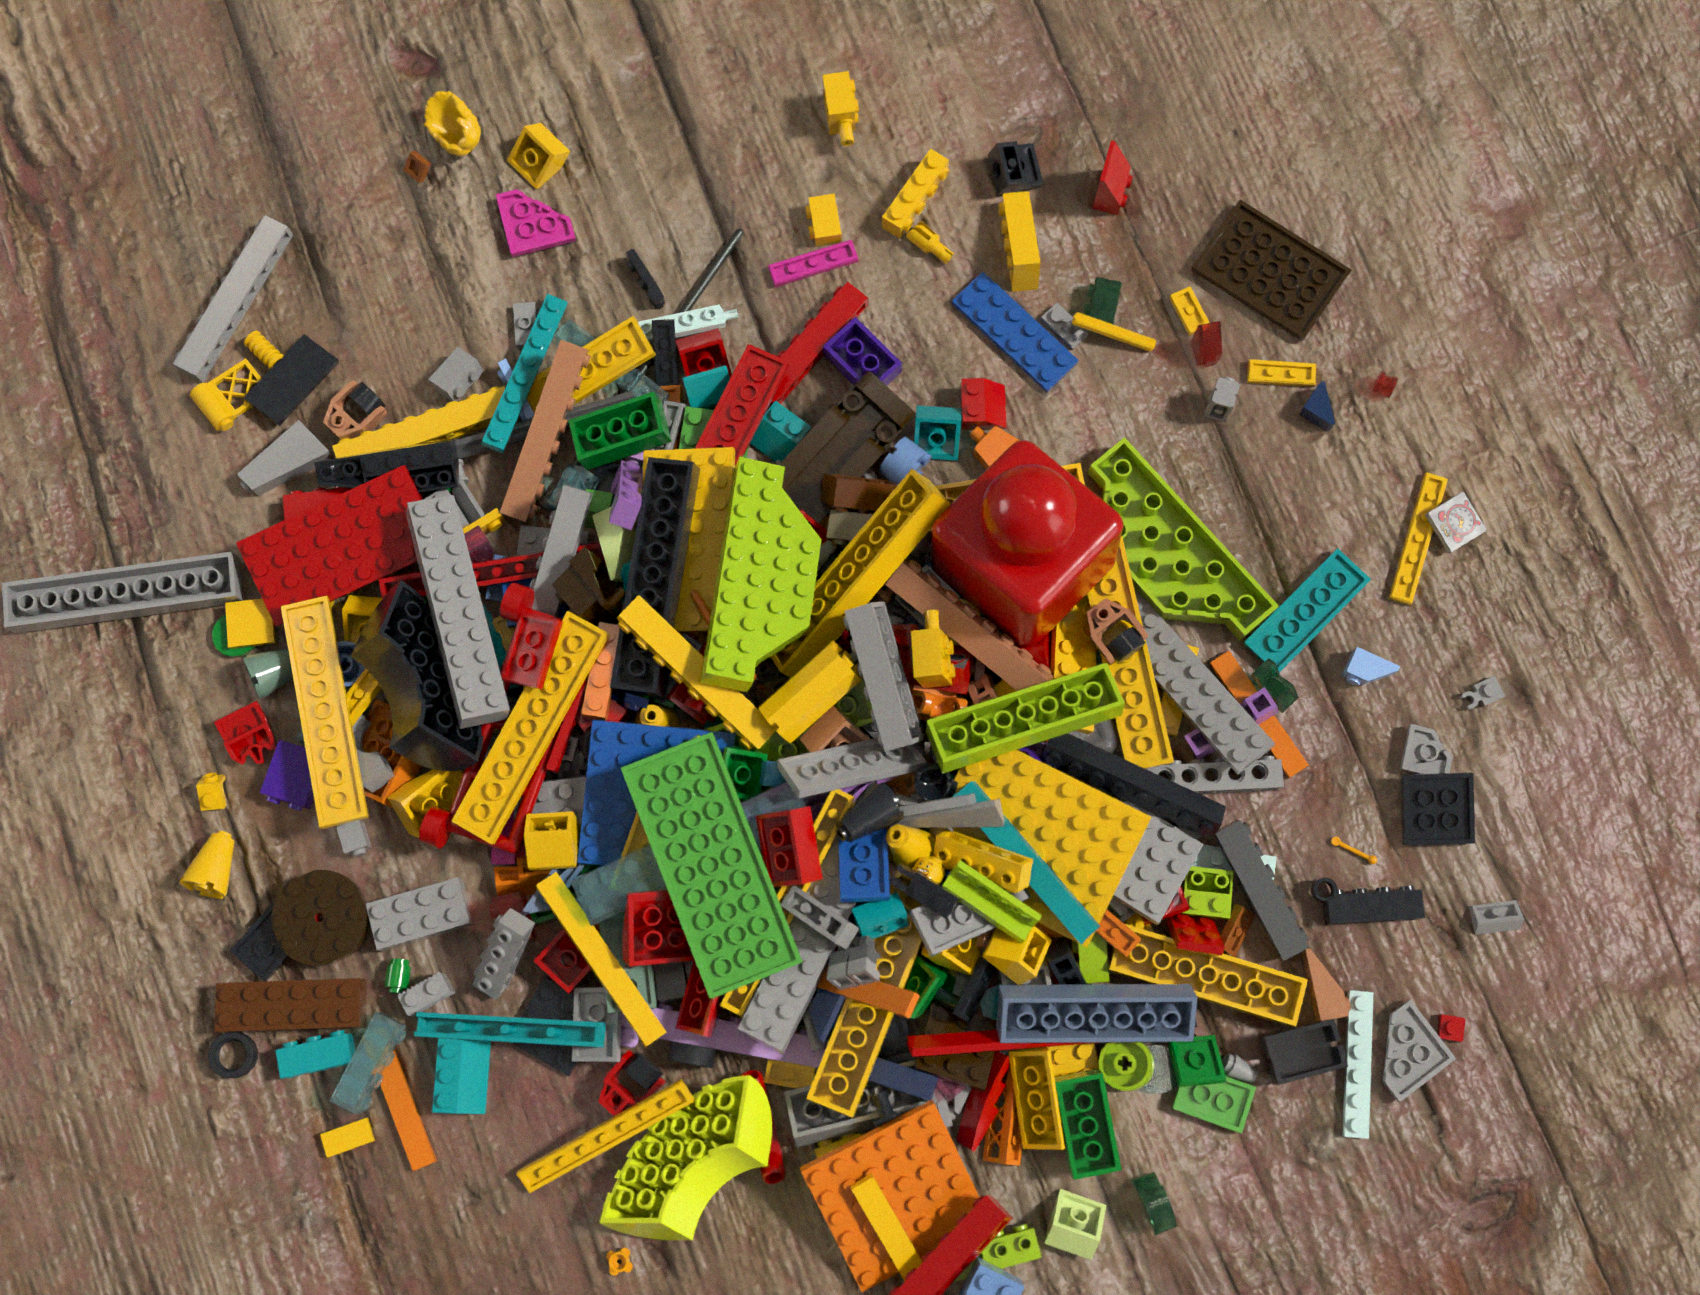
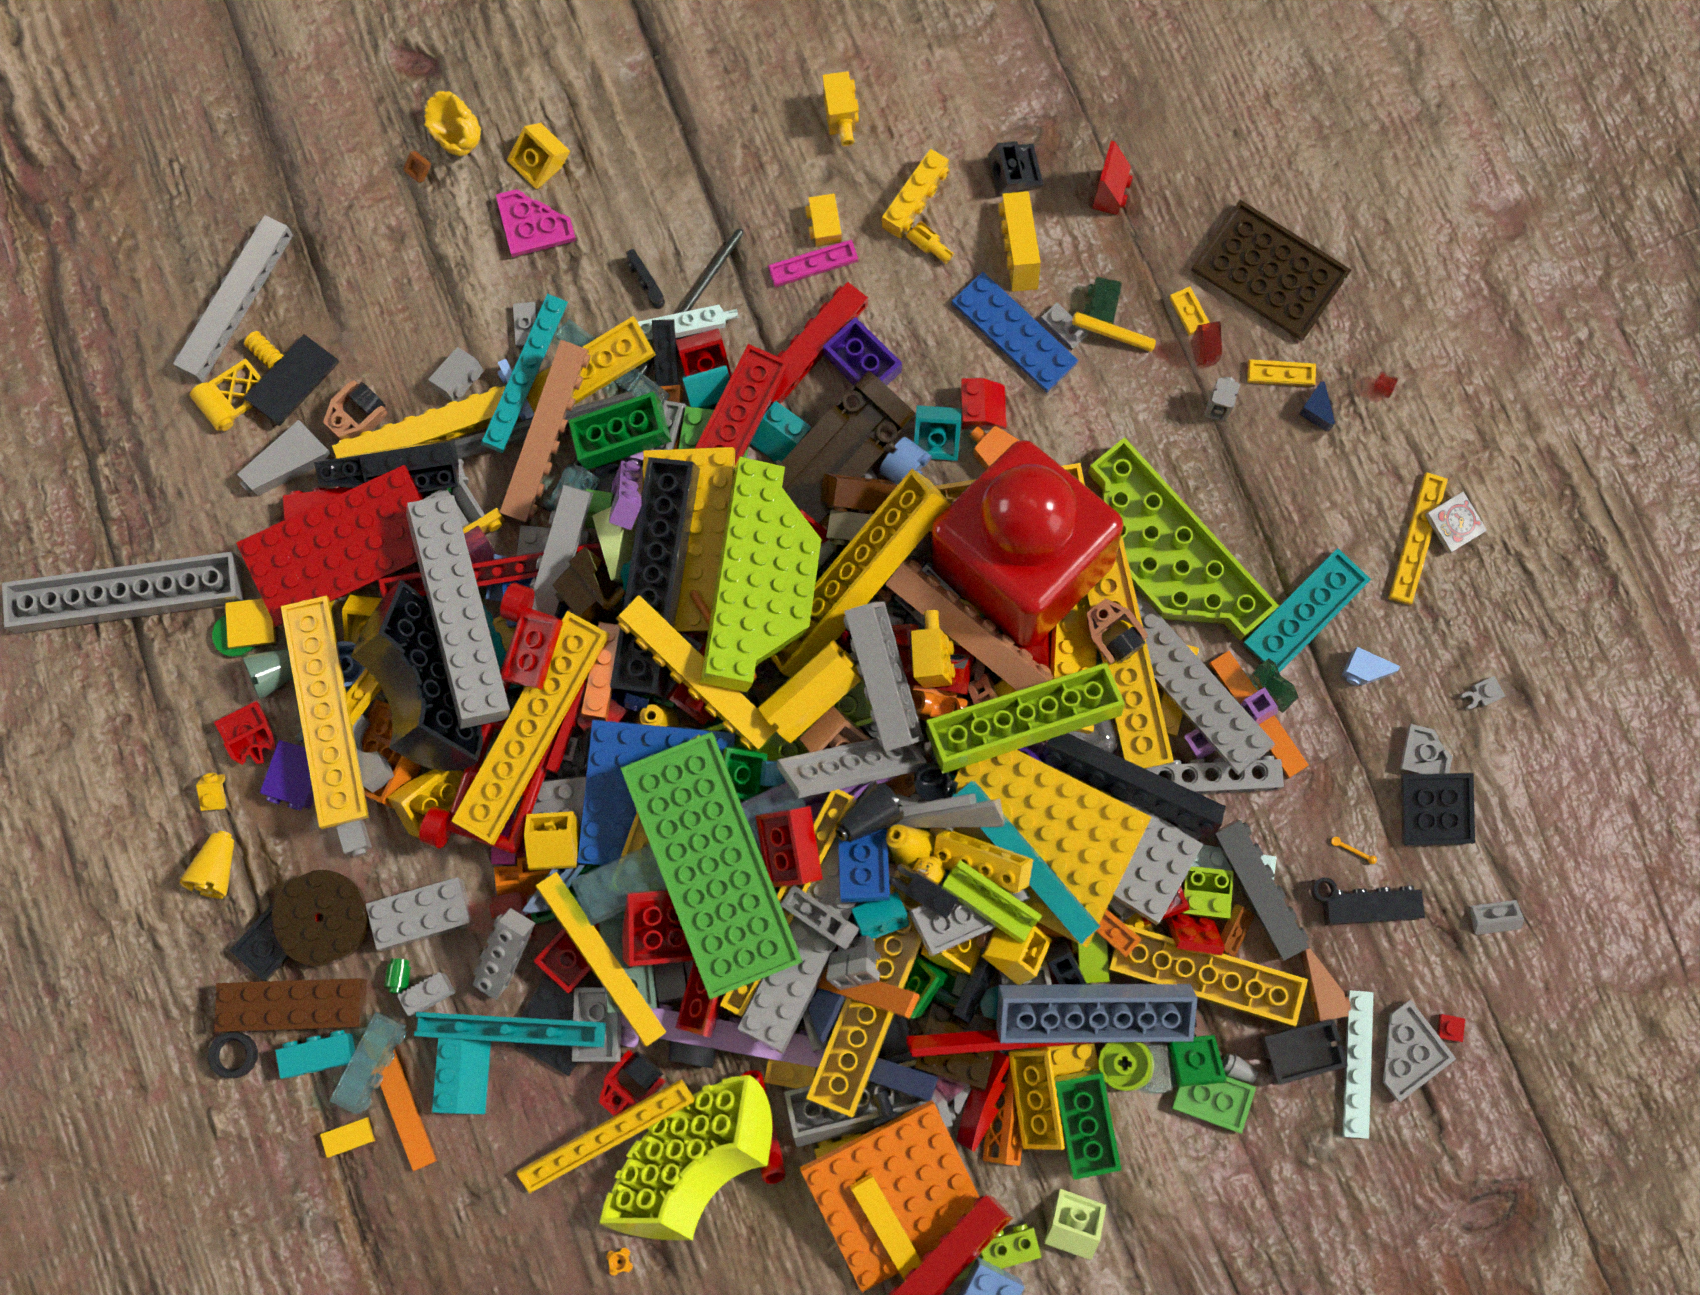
clear green brick [1132,1172,1177,1235] -> none

